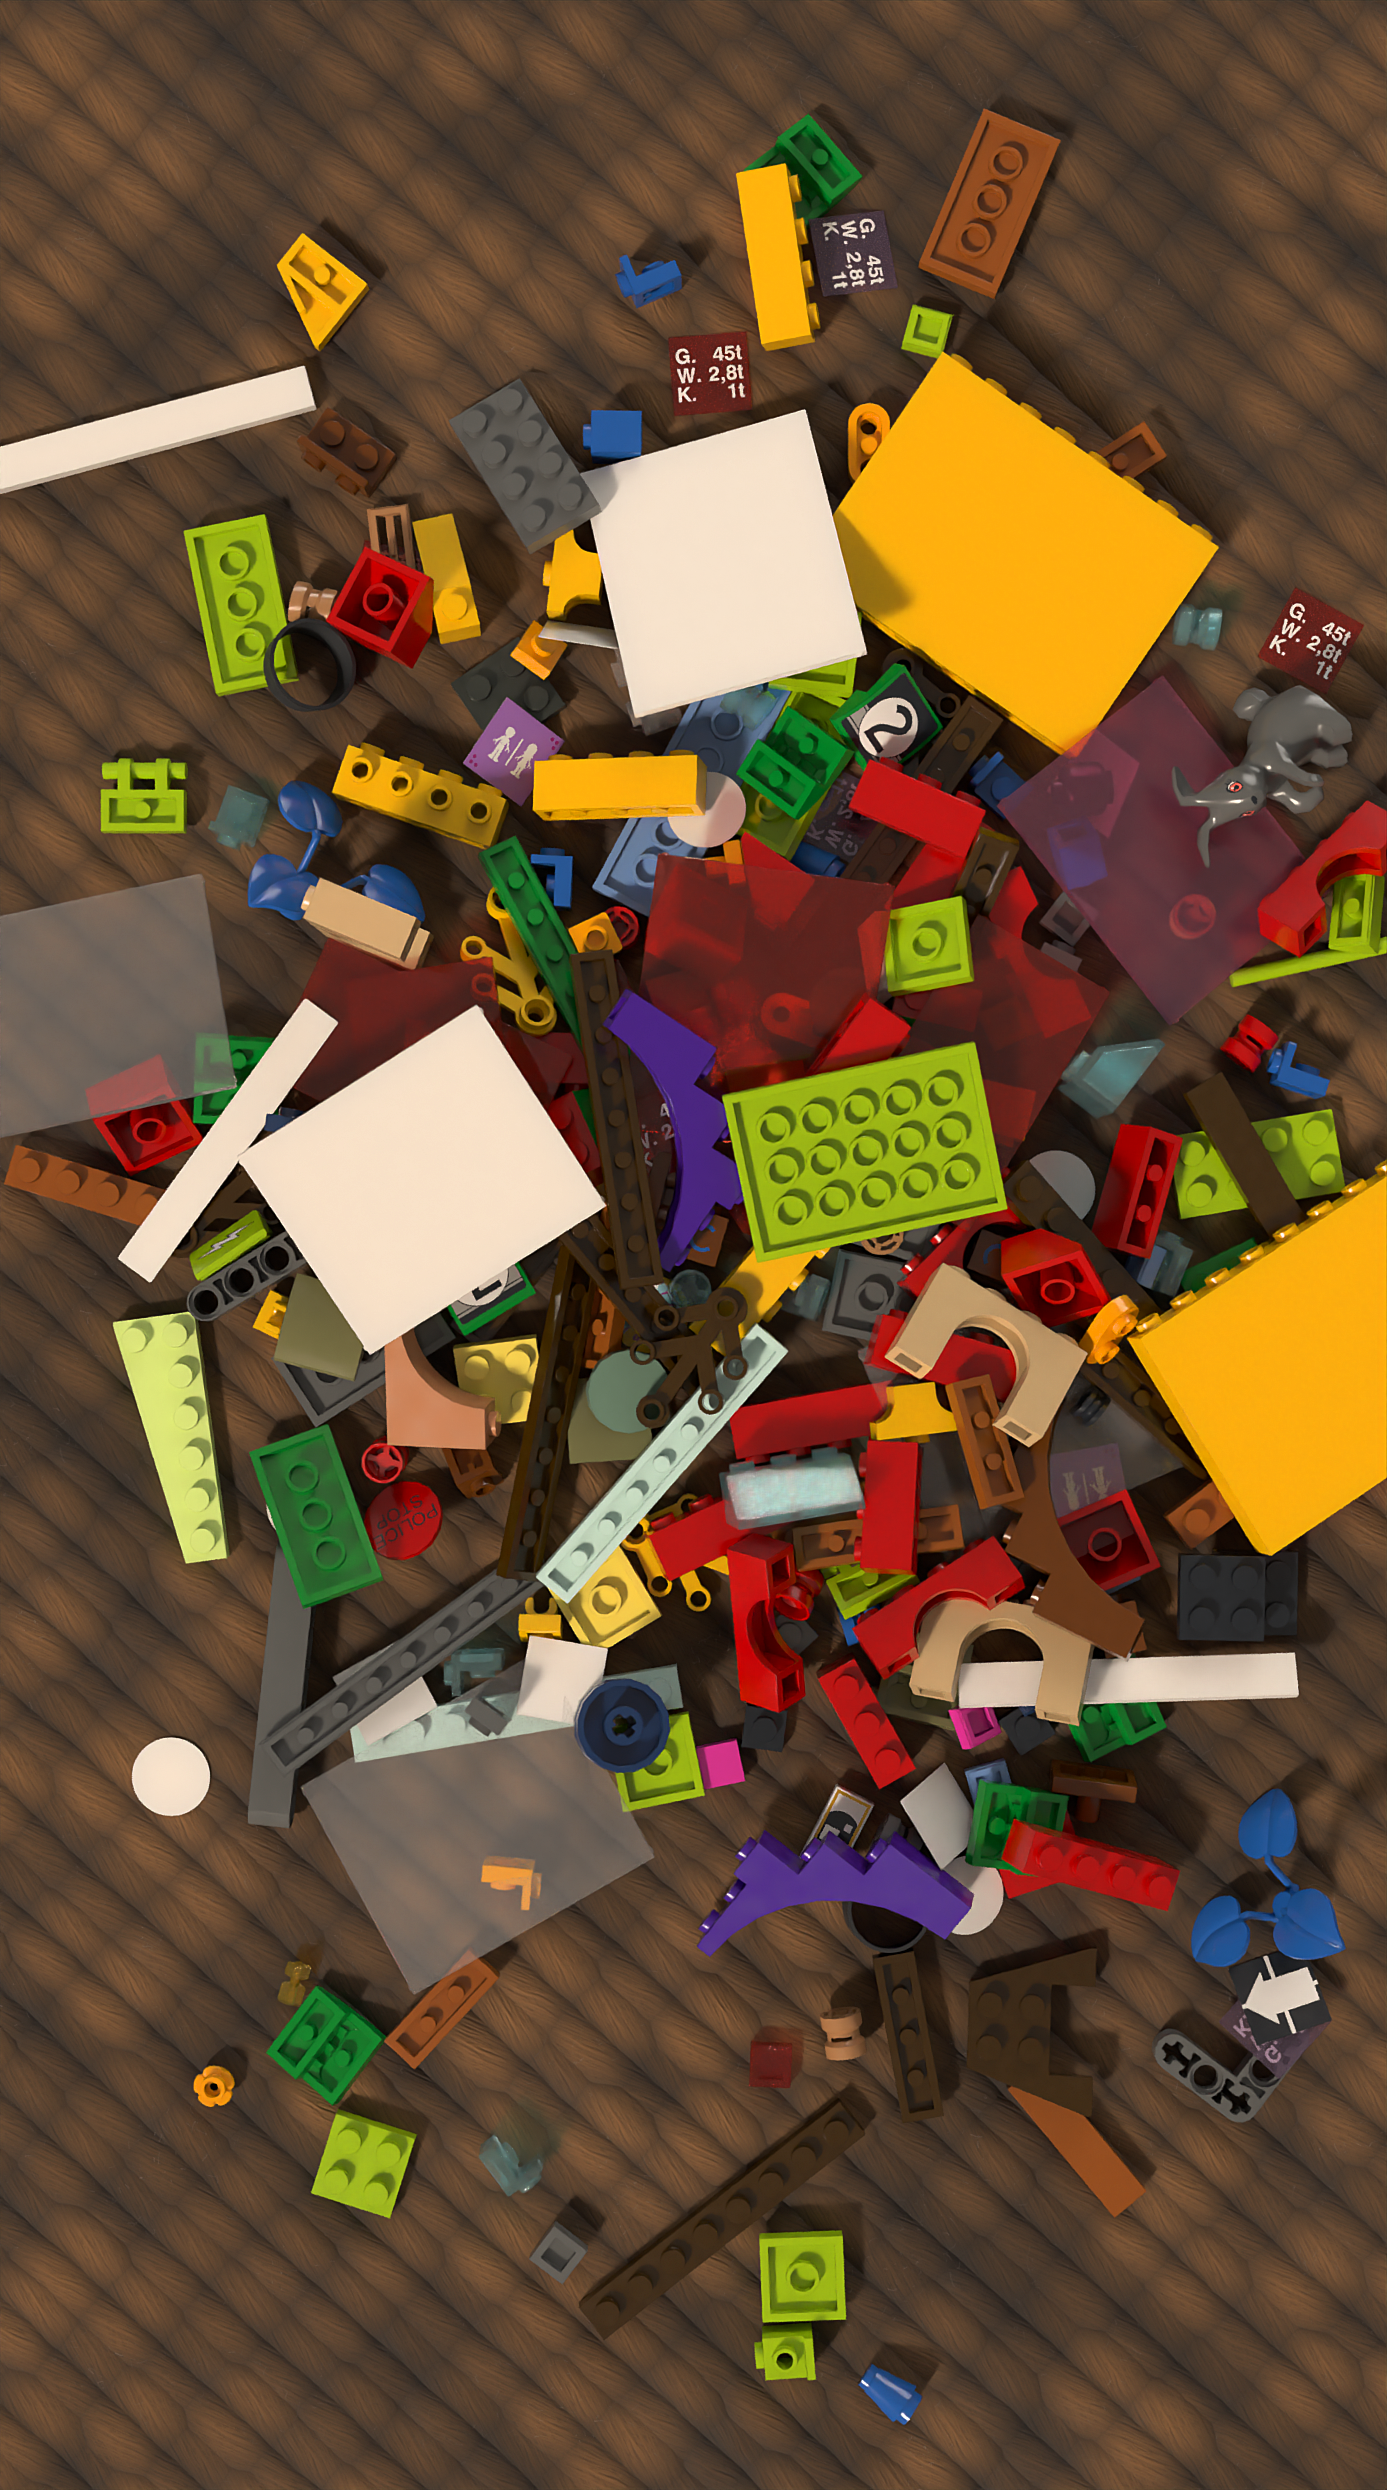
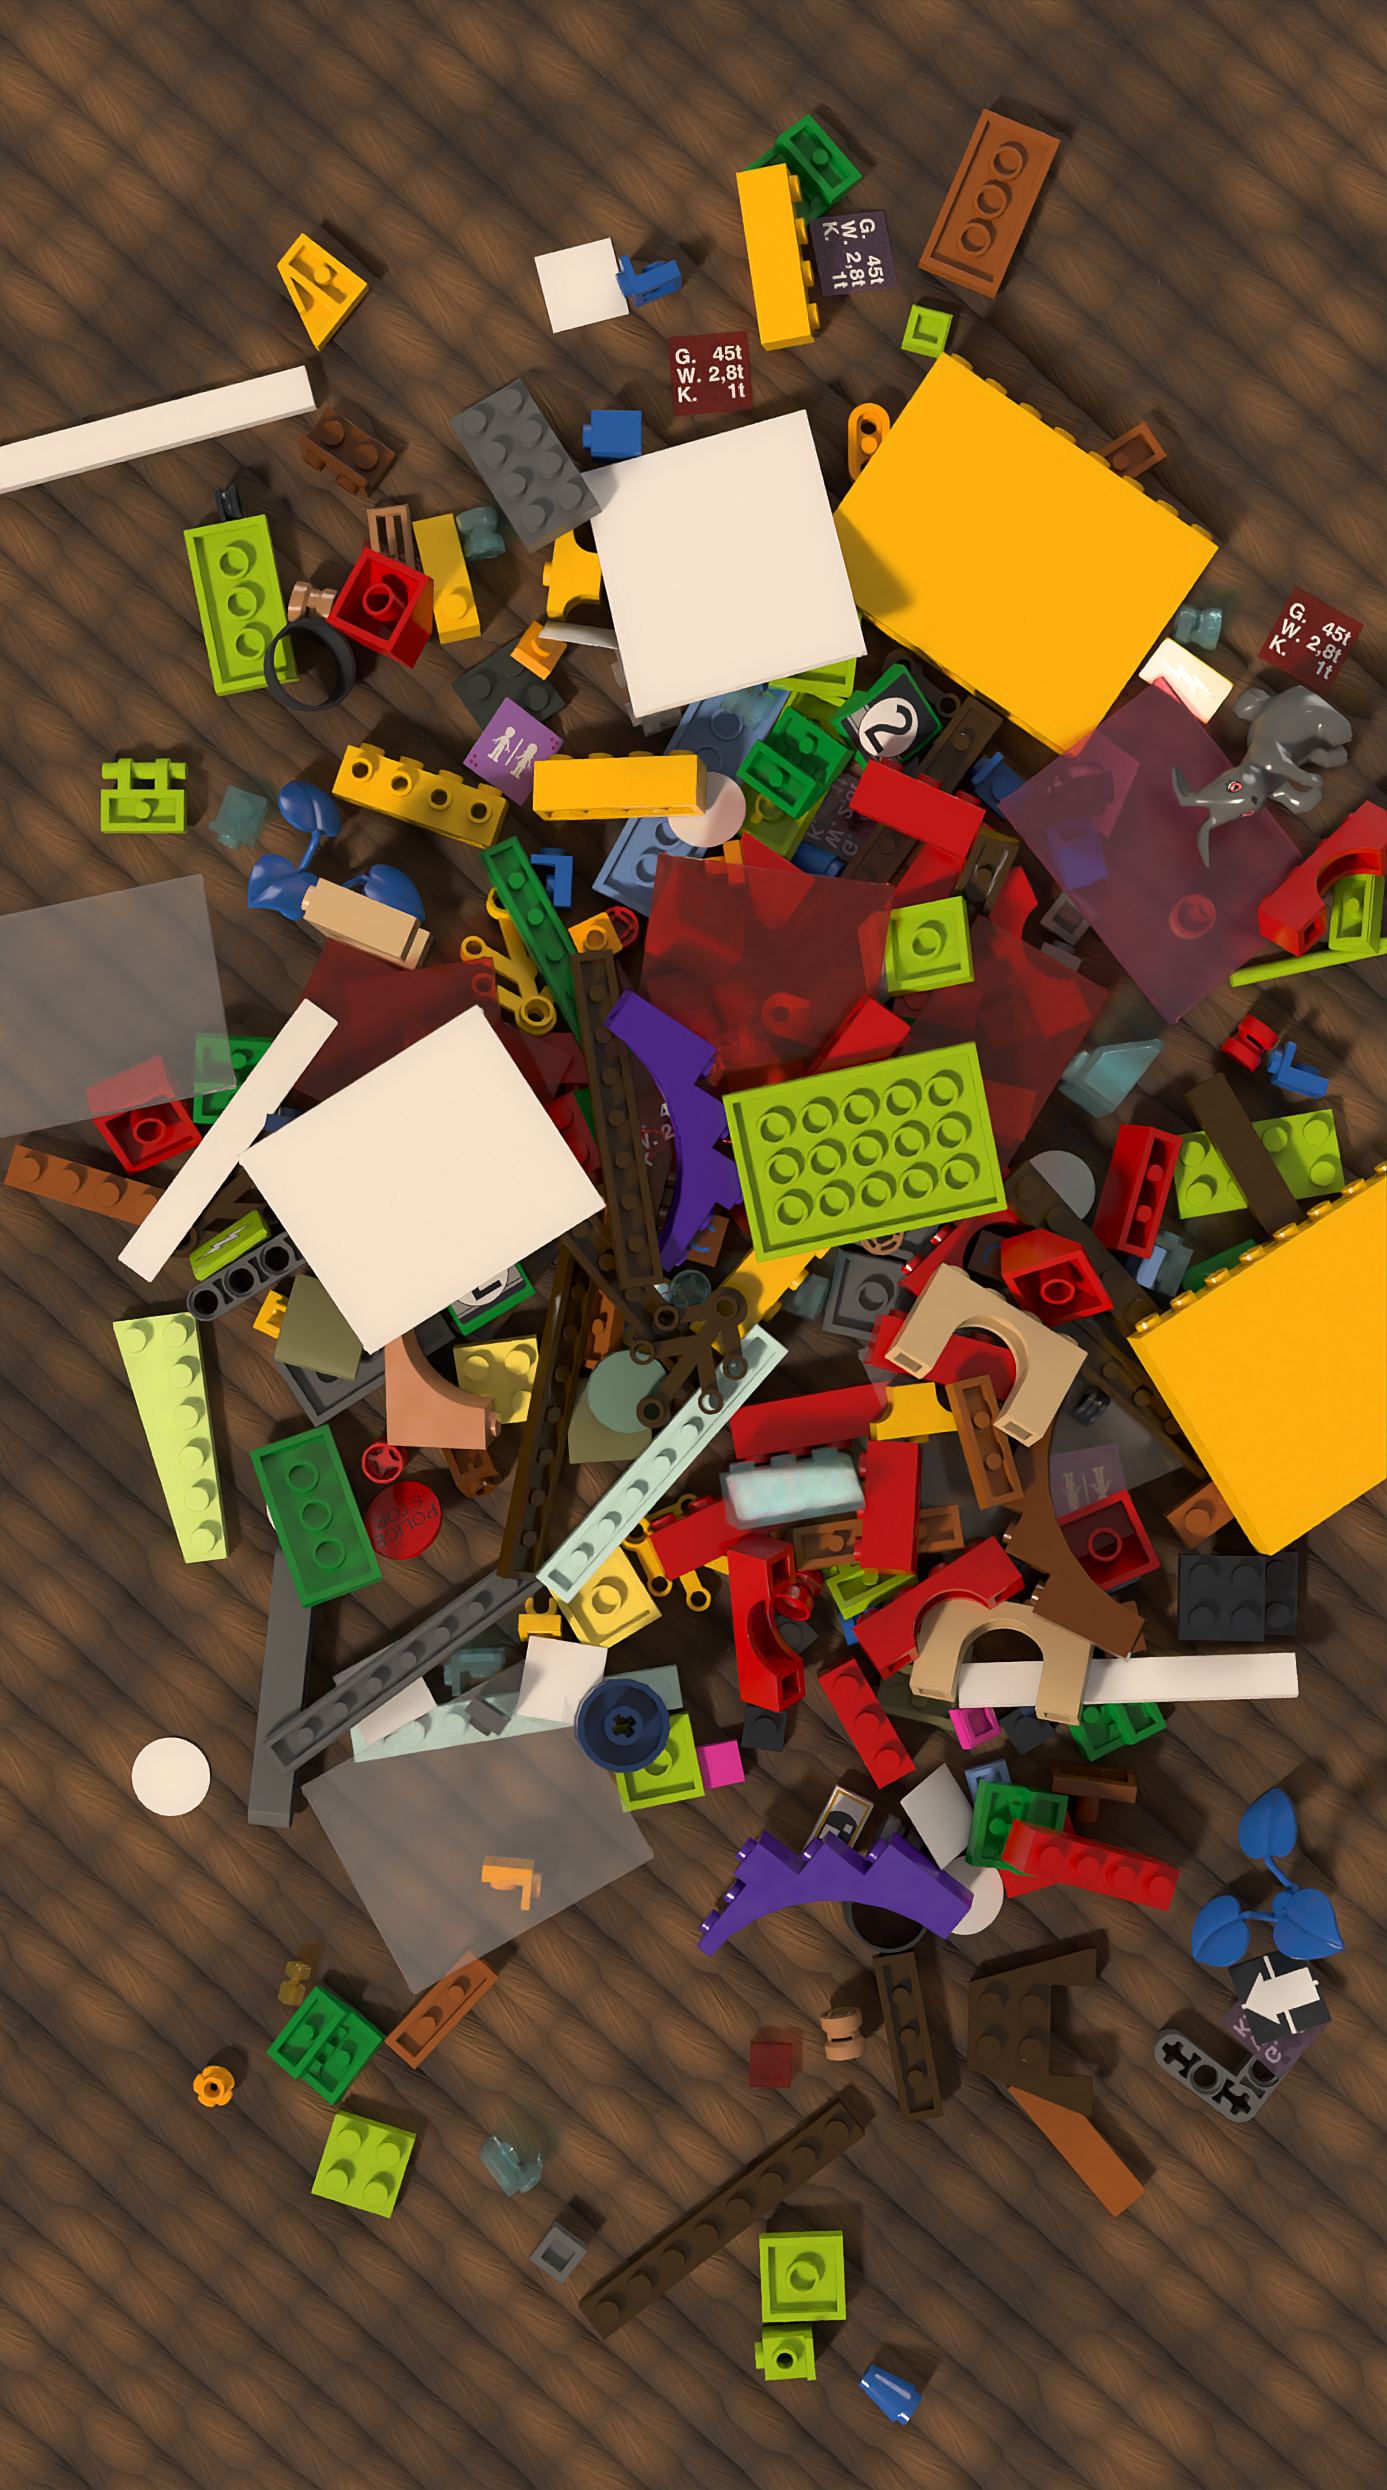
light orange plate [1078,1295,1139,1364] -> none
none -> black bush [214,483,244,523]
none -> clear light blue wheel [456,507,506,561]
none -> white sticker [534,238,629,333]
none -> slope [1139,637,1234,724]

